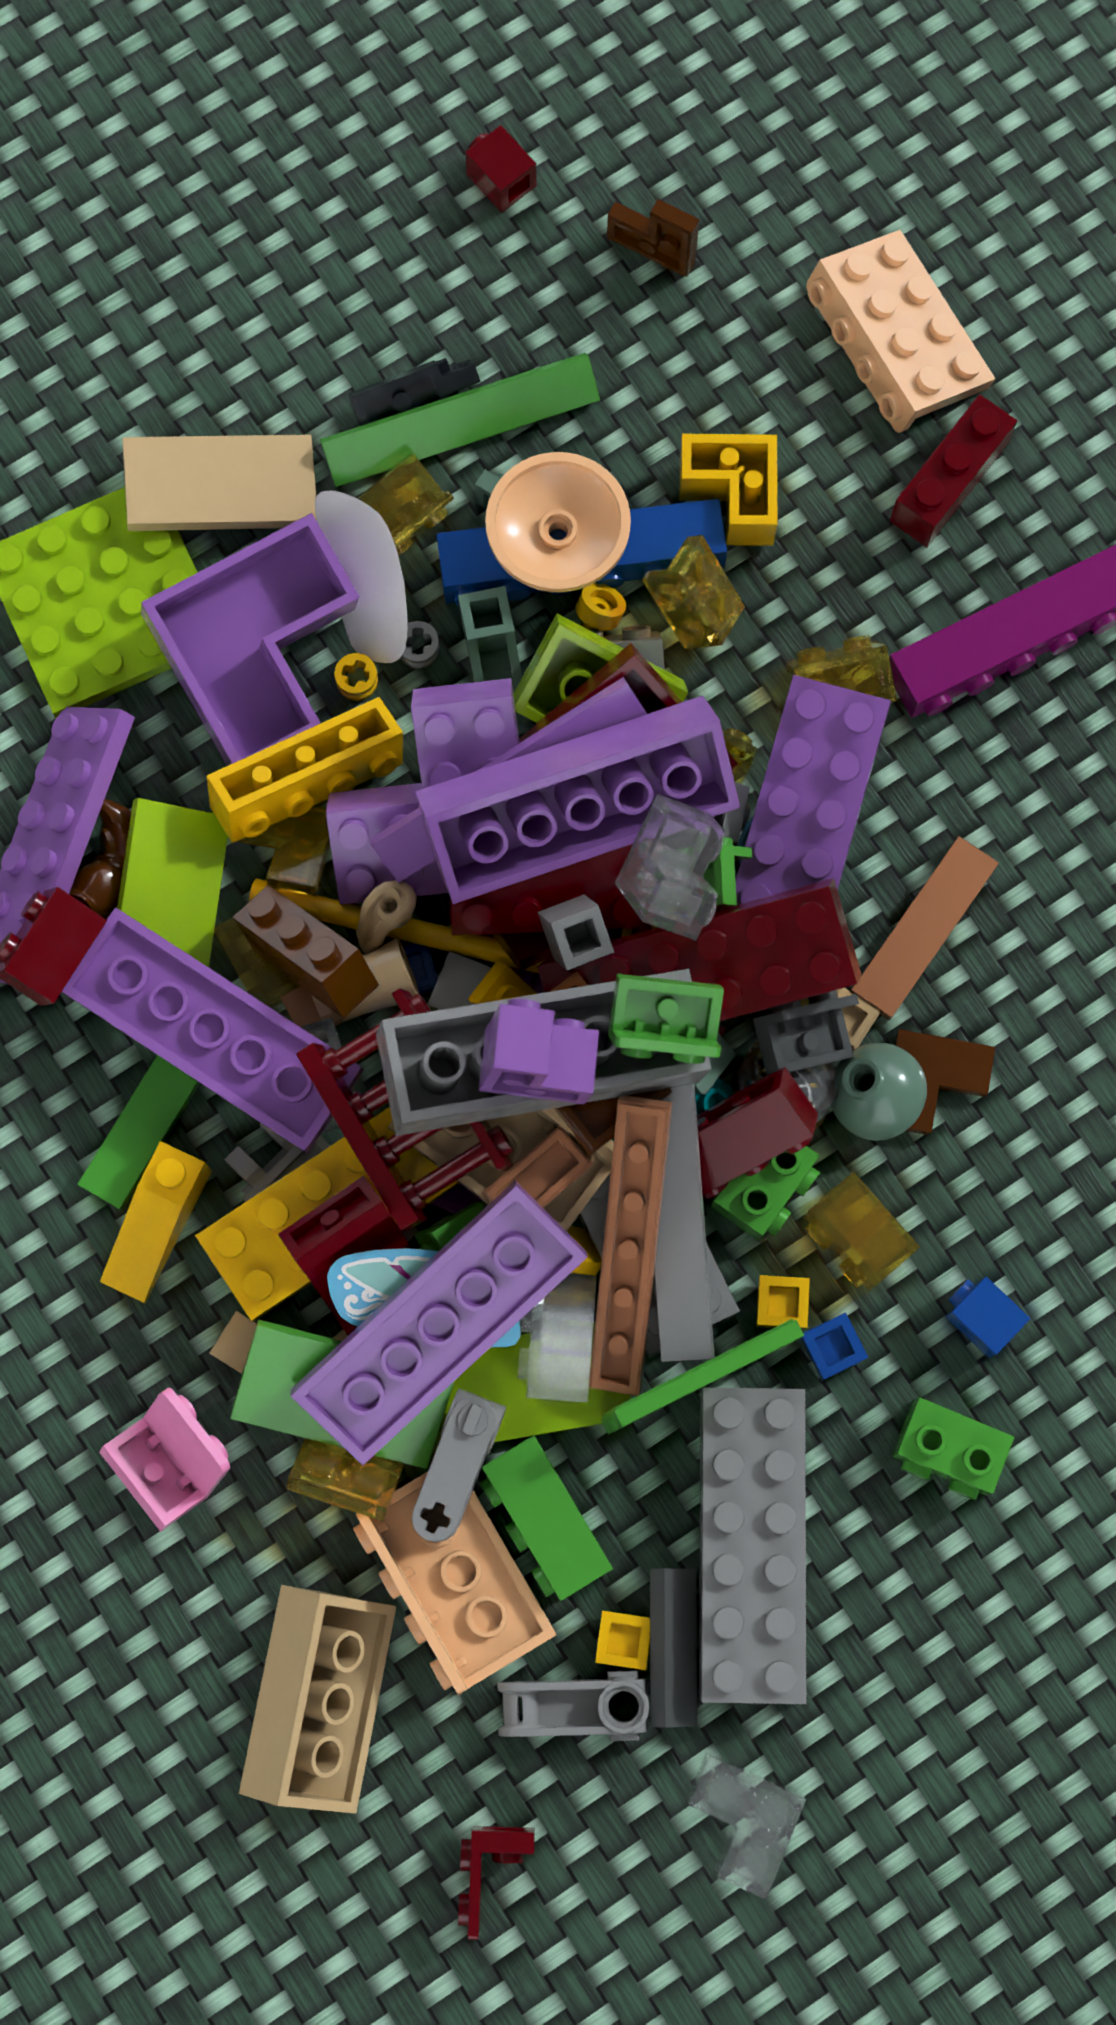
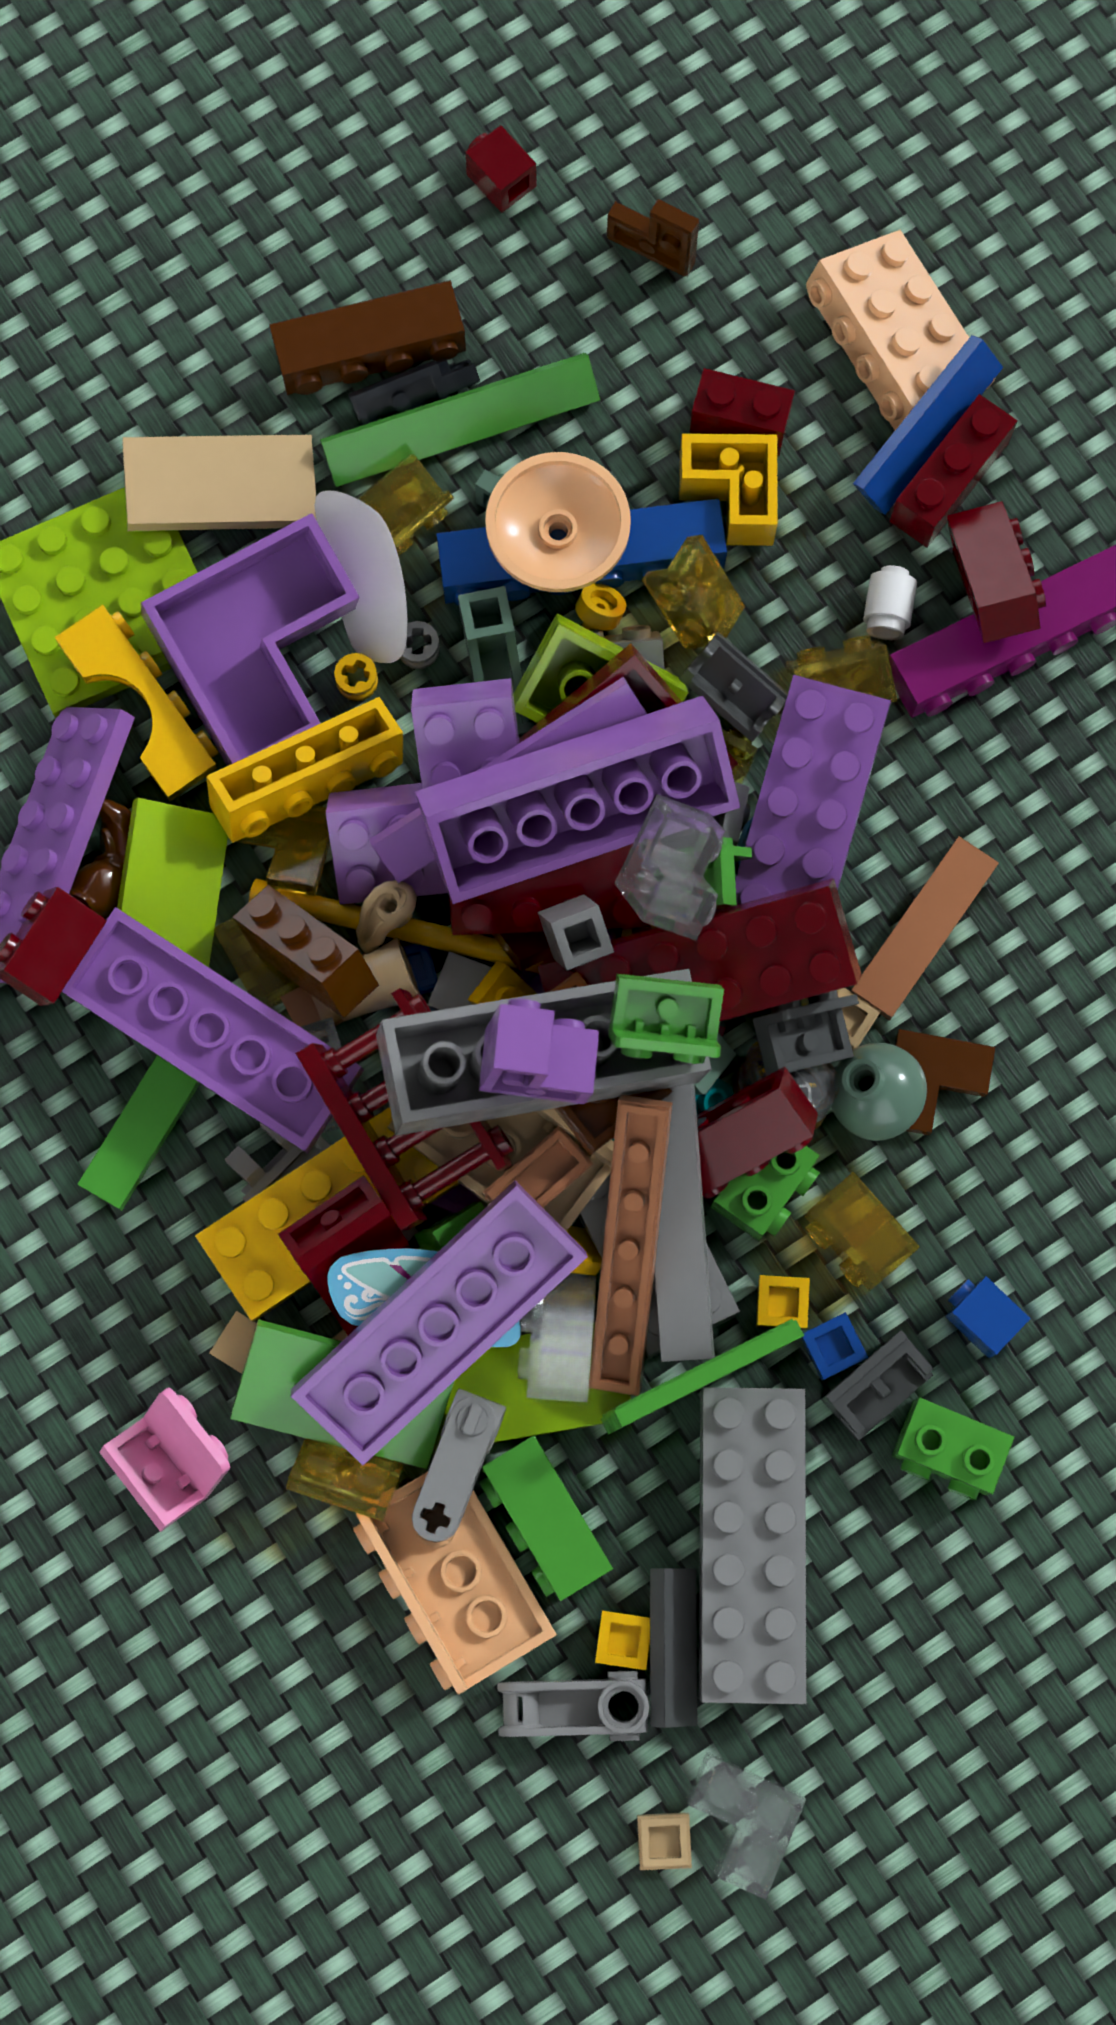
yellow slope [100,1141,212,1304] -> none
tan slope [239,1585,397,1814] -> none
dark red bracket [458,1826,535,1940] -> none
none -> yellow arch [55,605,218,801]
none -> reddish brown brick [269,280,466,395]
none -> tan tile [637,1813,692,1870]
none -> dark grey hinge [679,632,788,742]
none -> dark red brick [689,368,795,456]
none -> dark grey hinge [821,1330,933,1441]
none -> blue tile [853,335,1003,515]
none -> white brick [863,565,917,640]
none -> dark red brick [947,501,1046,643]

